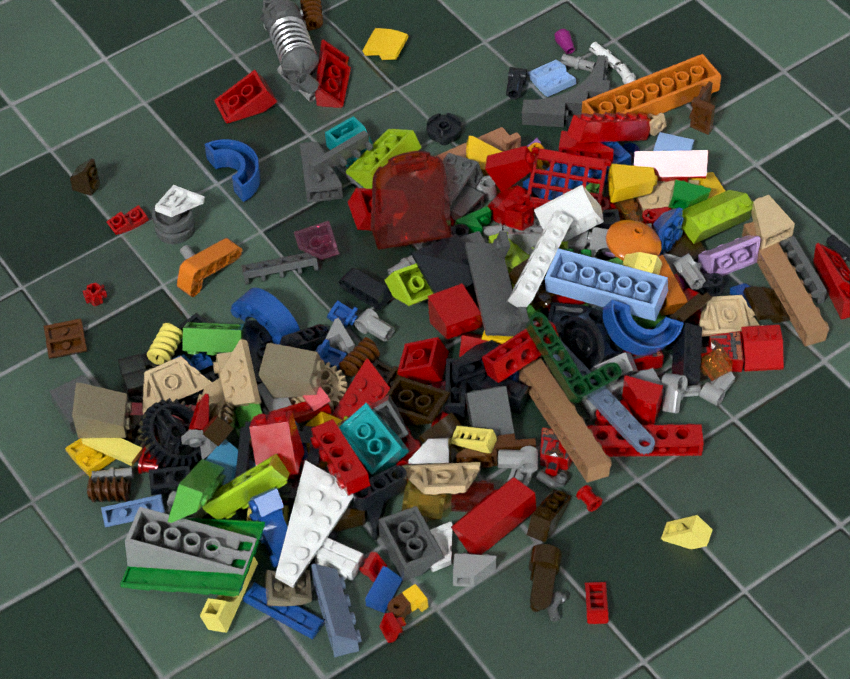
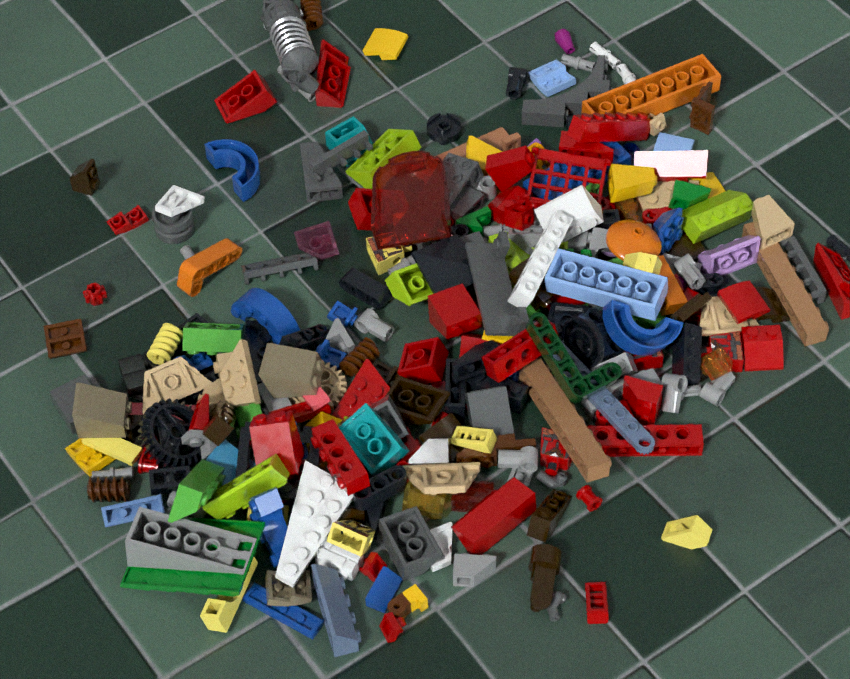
none -> light yellow torso [327,520,375,557]
none -> light yellow torso [366,233,412,275]
none -> red slope [717,280,770,325]

